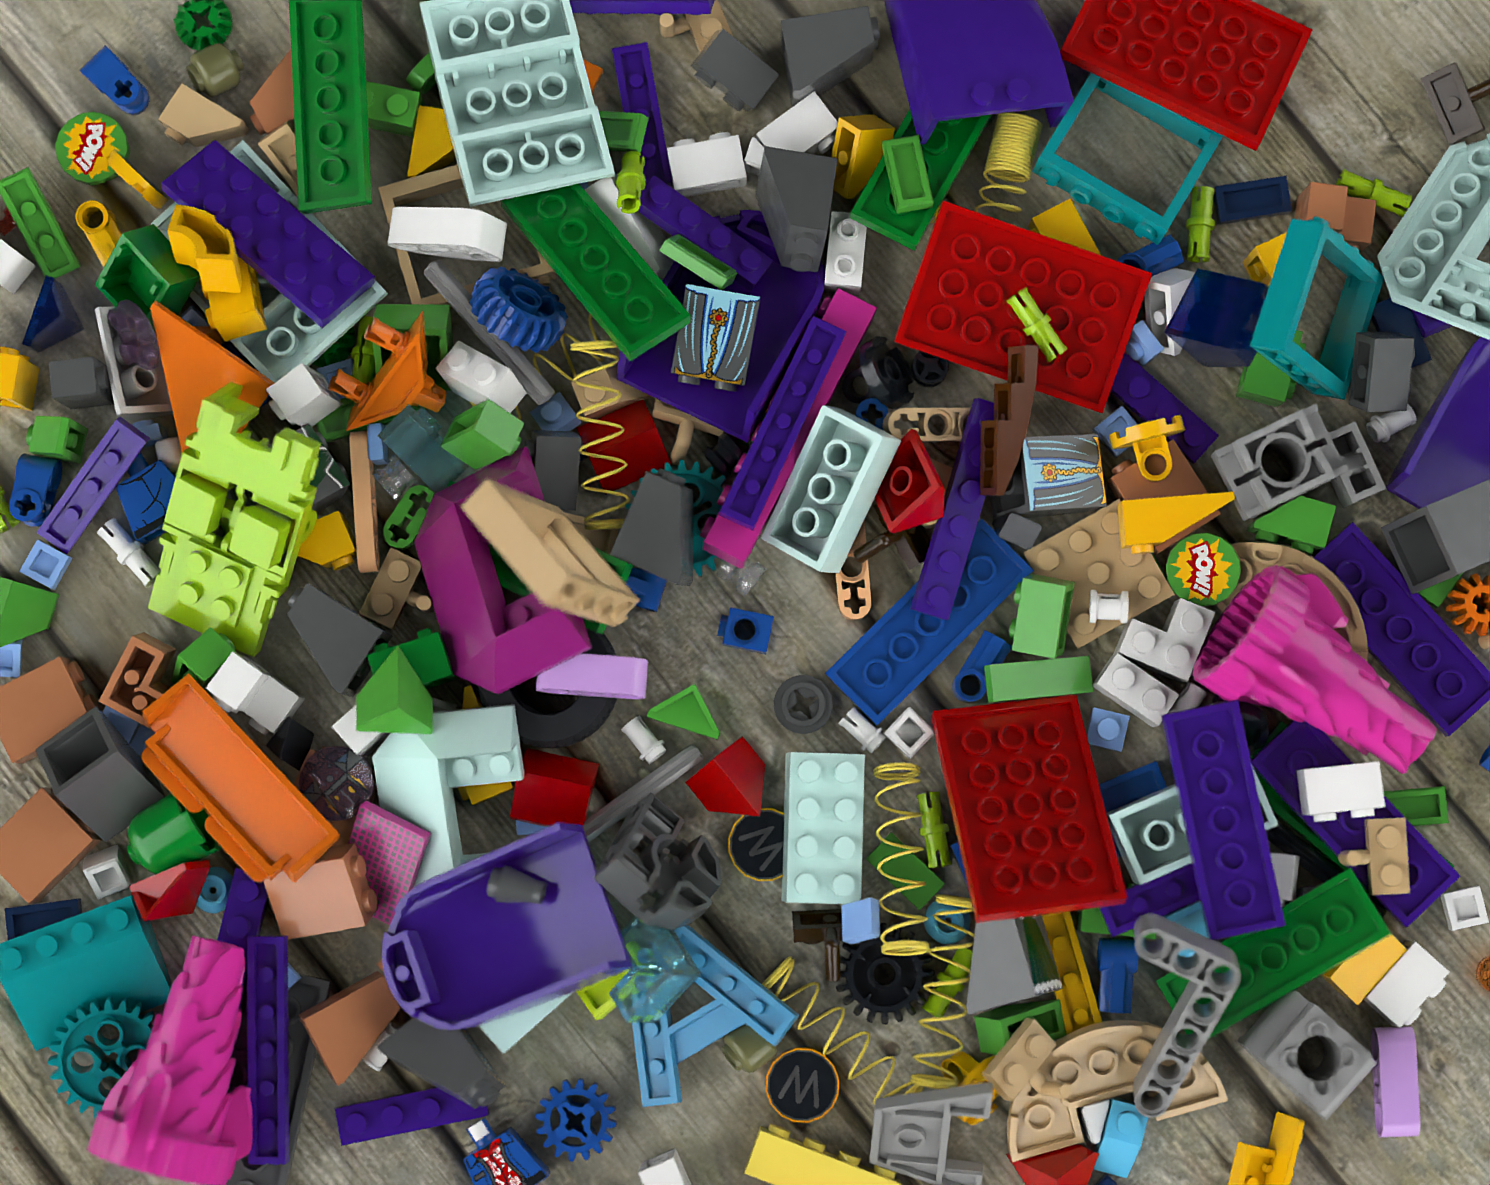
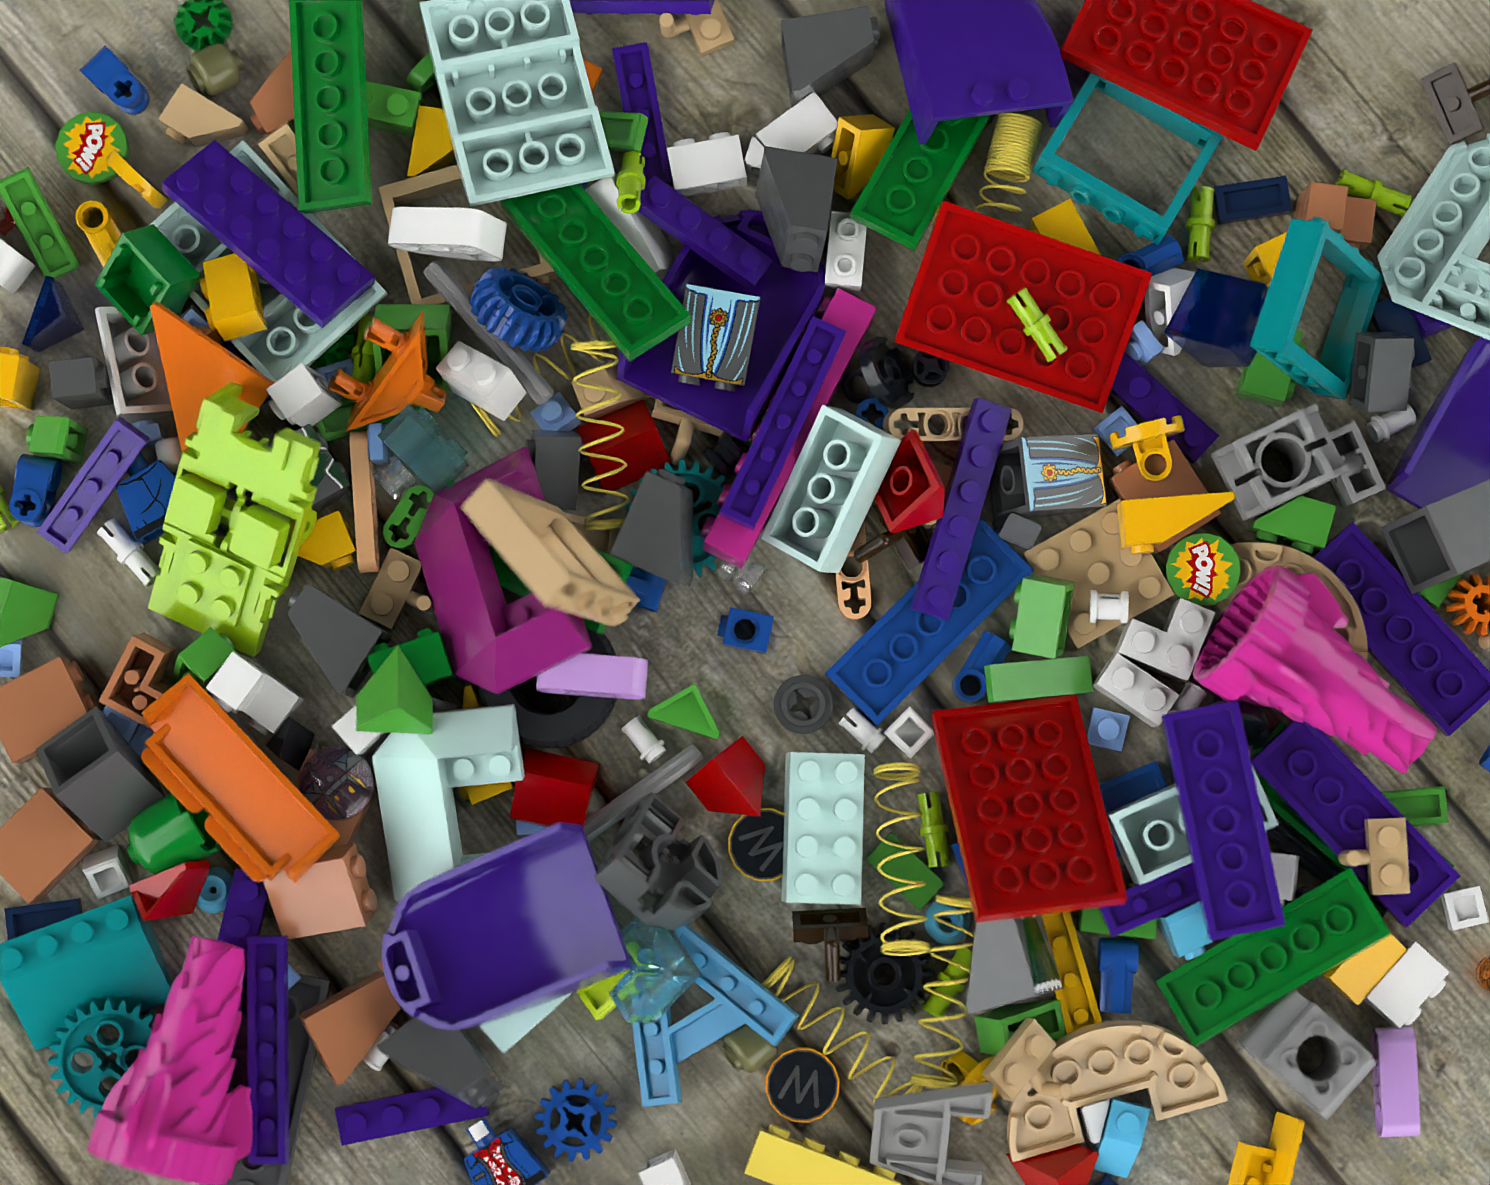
light blue plate [19,539,73,590] -> none
clear purple dish [108,300,160,370] -> none
yellow brick [167,205,242,293] -> none
dark pink tile [348,800,431,925] -> none
bright green piece [440,399,524,470] -> none
dark grey cone [487,865,547,904] -> none
bright green tile [659,234,738,290] -> none
dark grey brick [690,29,780,112] -> none
light blue tile [841,897,880,944] -> none
bright green tile [882,135,934,214] -> none
reddish brown slope [980,345,1038,496] -> none
light grey beam [1133,914,1240,1118] -> none
white brick [1296,762,1385,822] -> none

